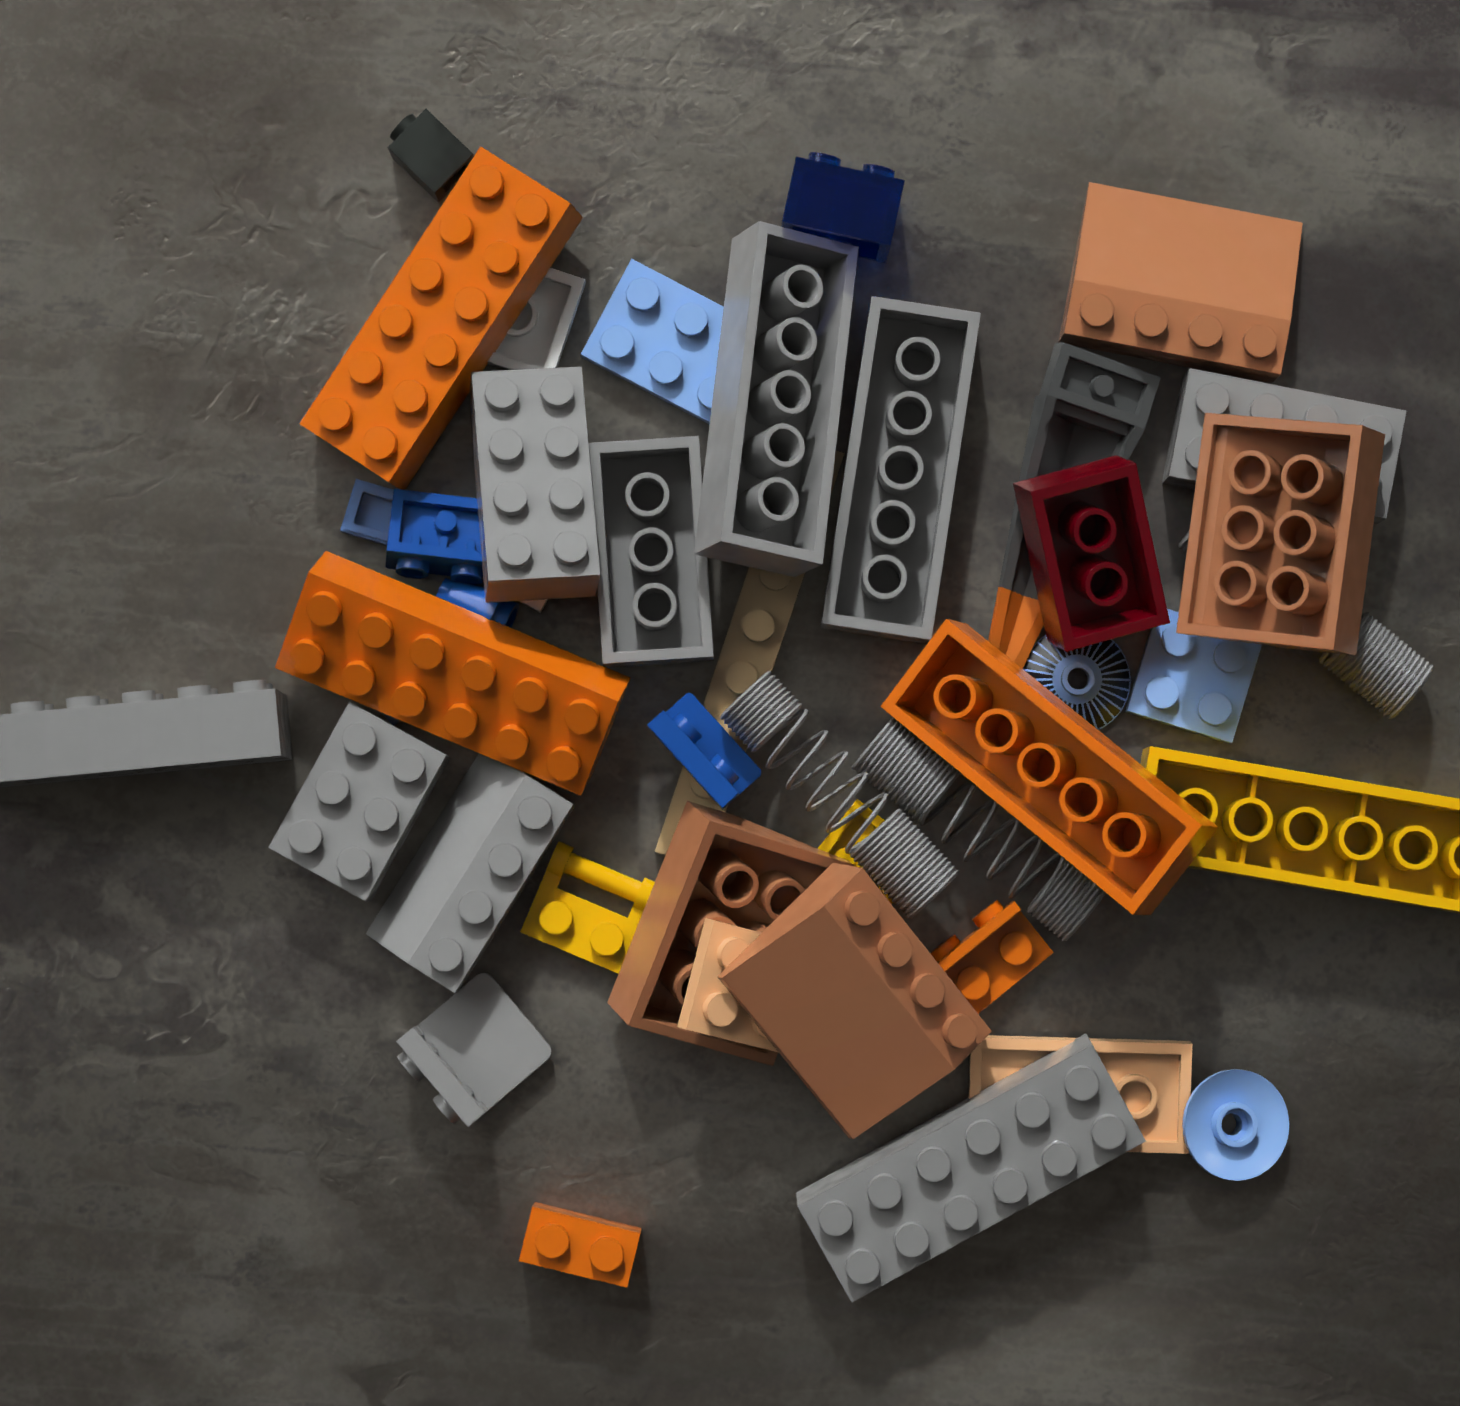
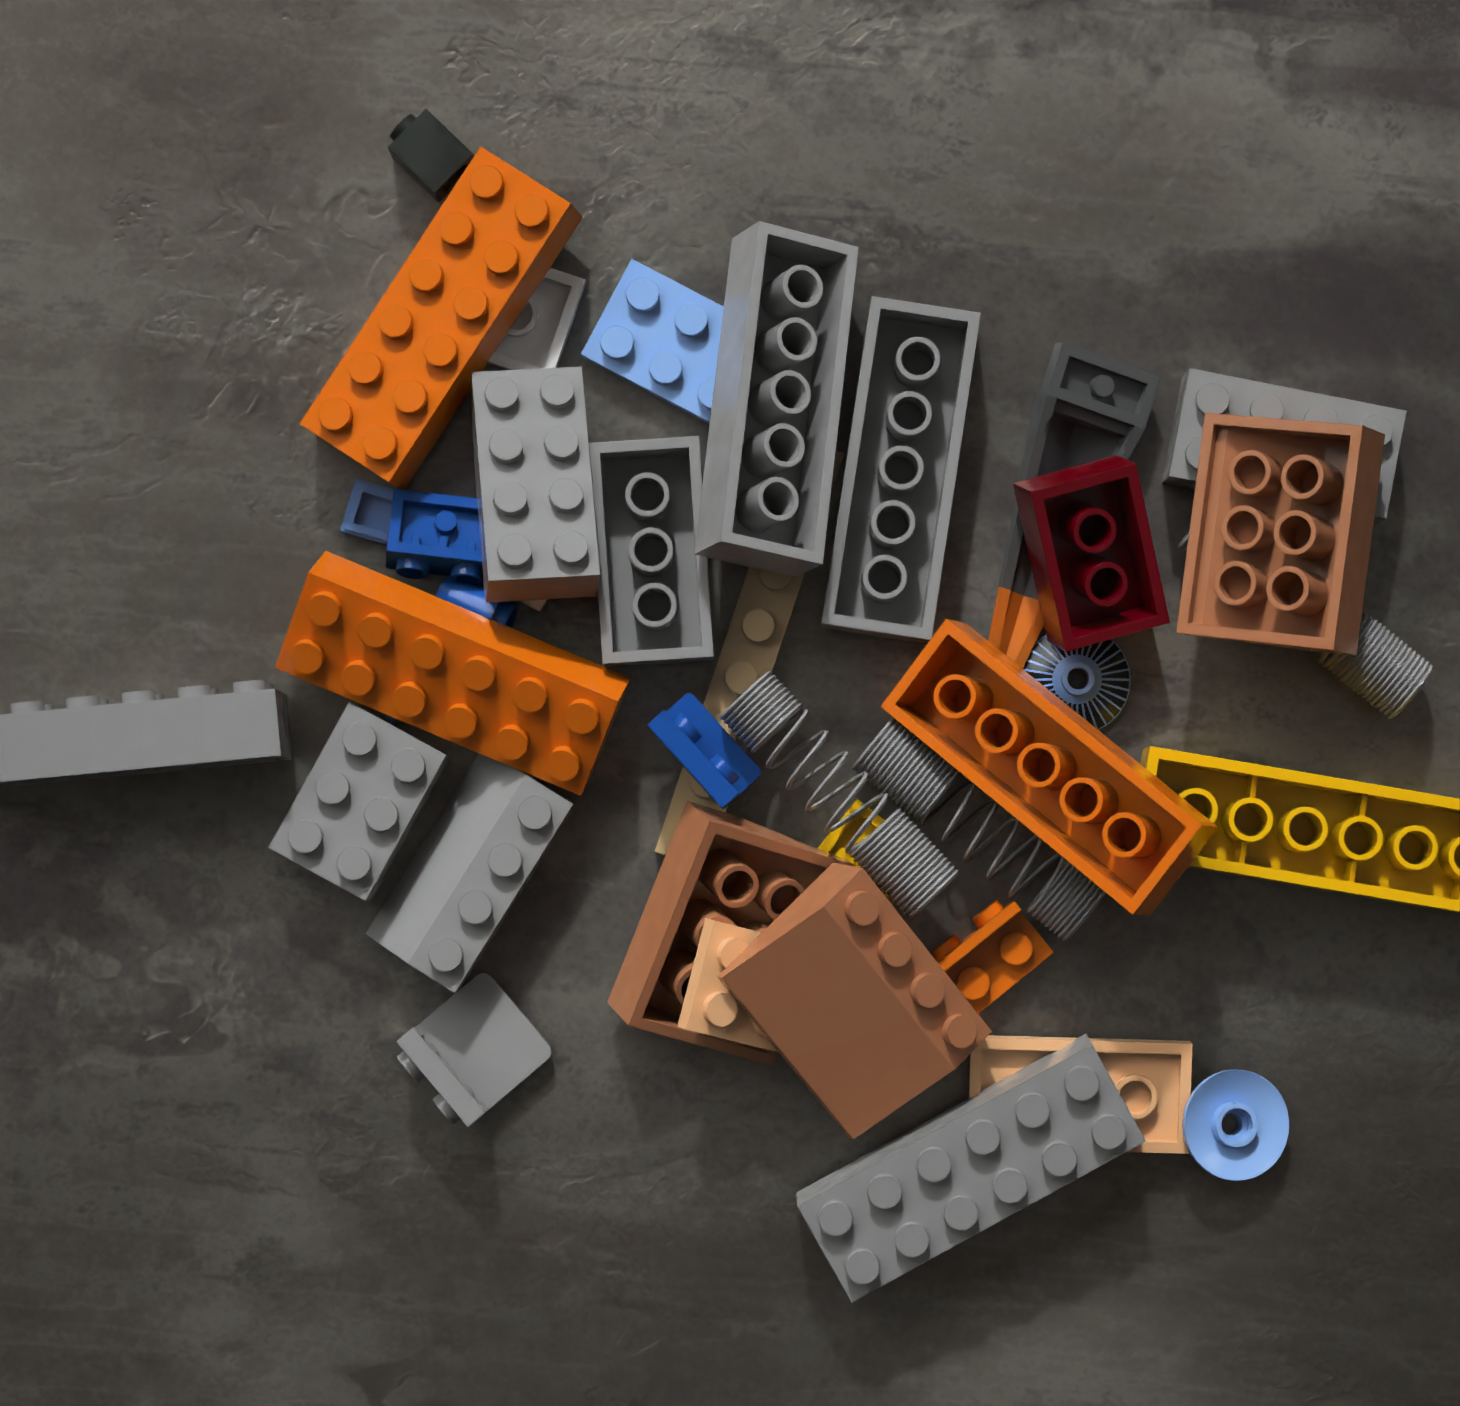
orange brick [519,1202,642,1288] -> none
yellow plate [520,841,655,974] -> none
clear blue brick [781,152,905,263] -> none
nougat slope [1058,182,1303,383] -> none
light blue plate [1125,609,1262,744] -> none

